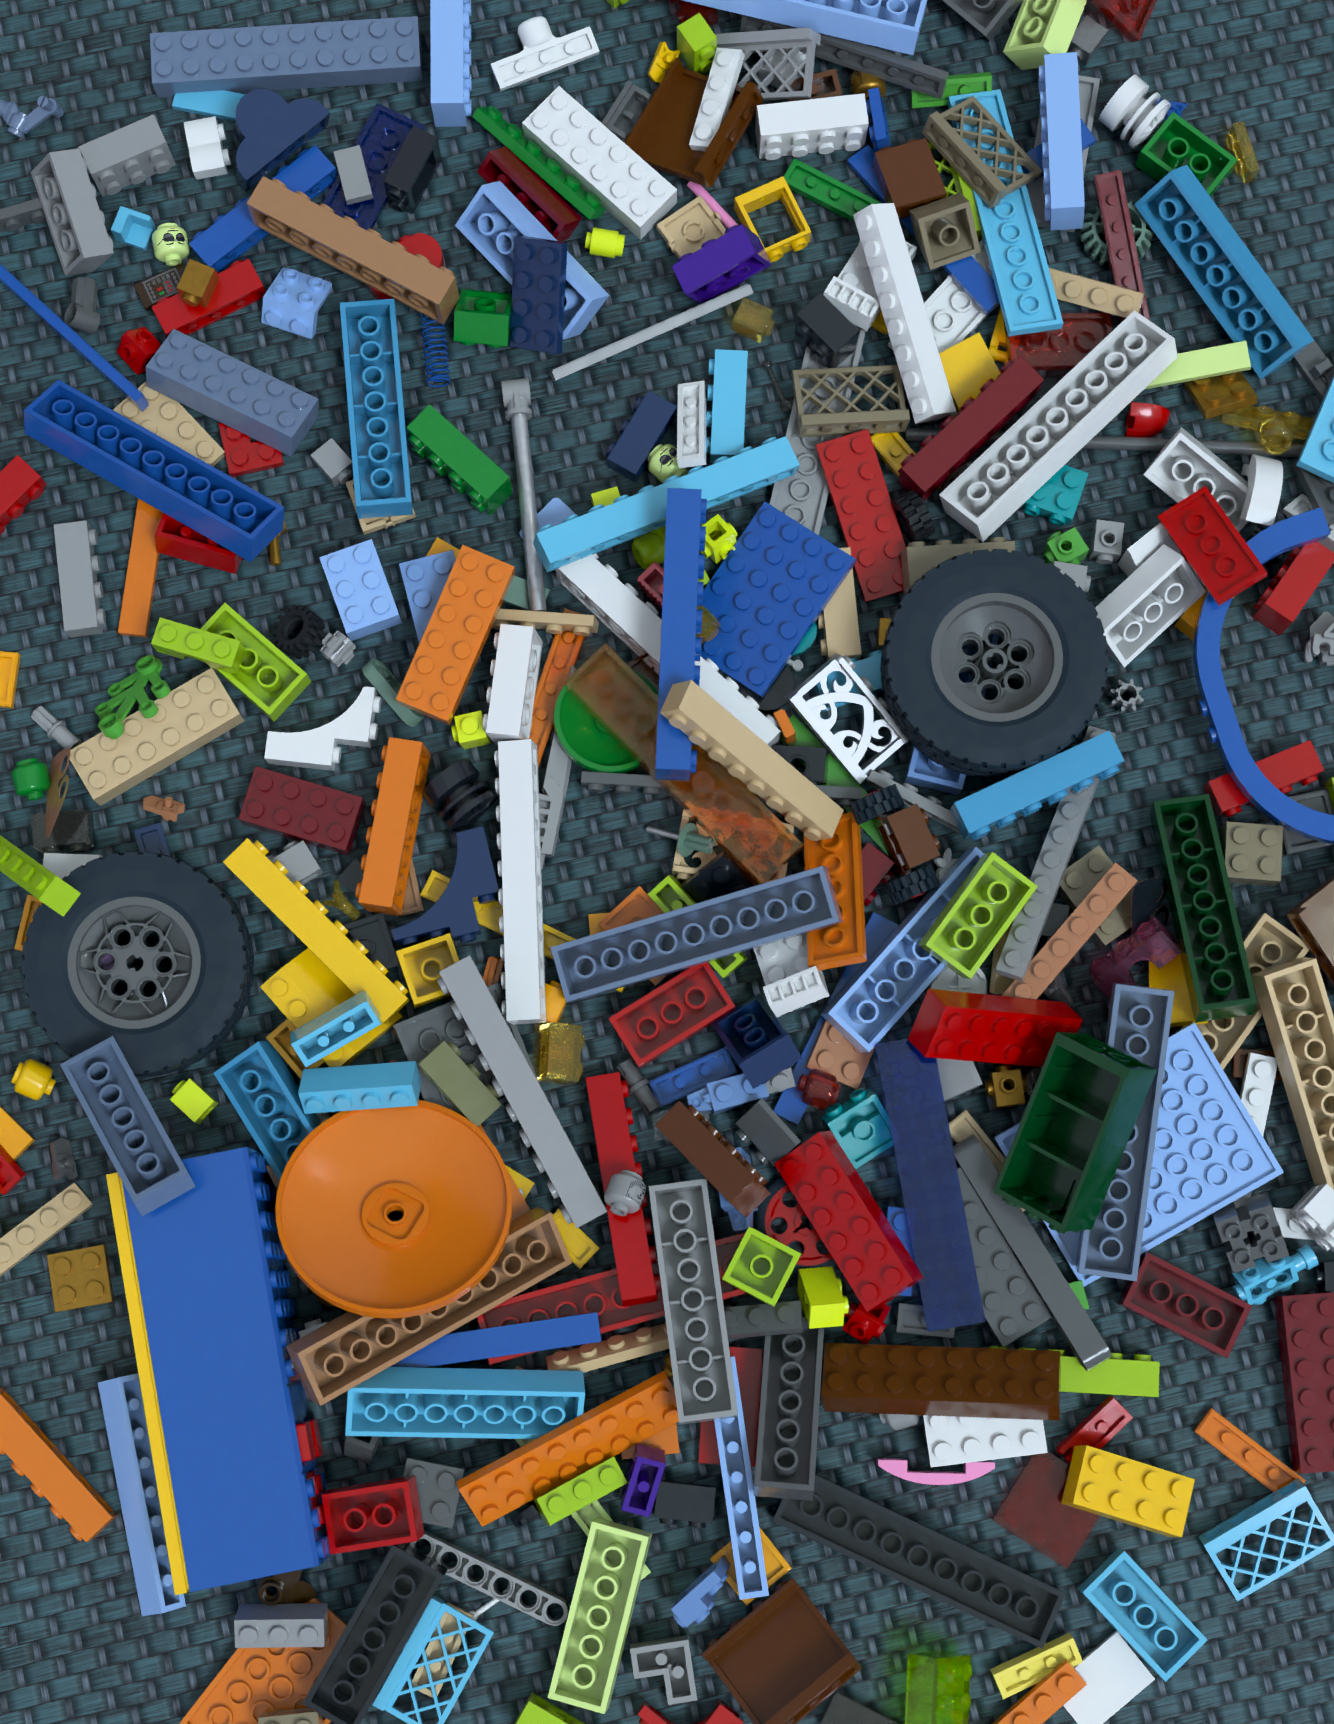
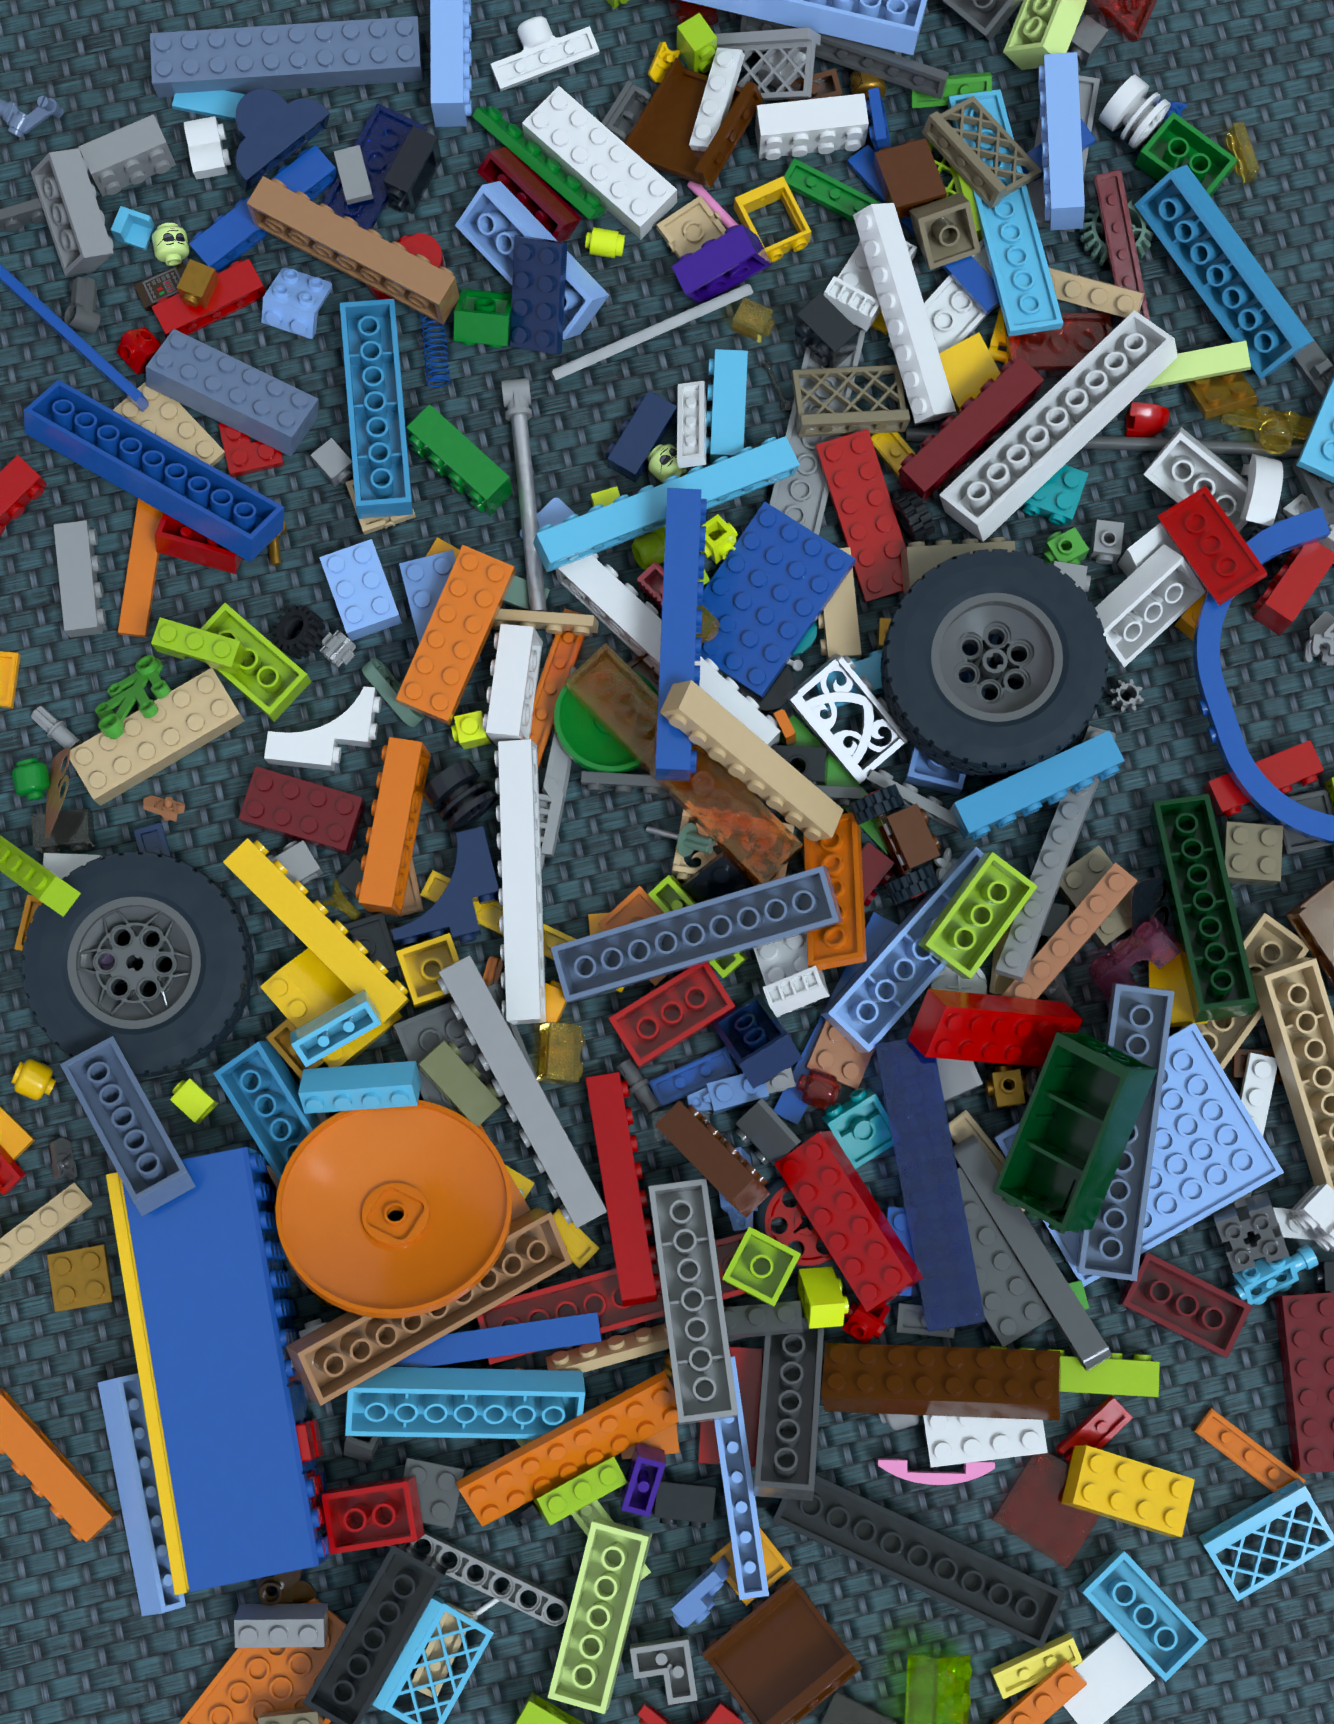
light grey head [604,1170,646,1216] -> none

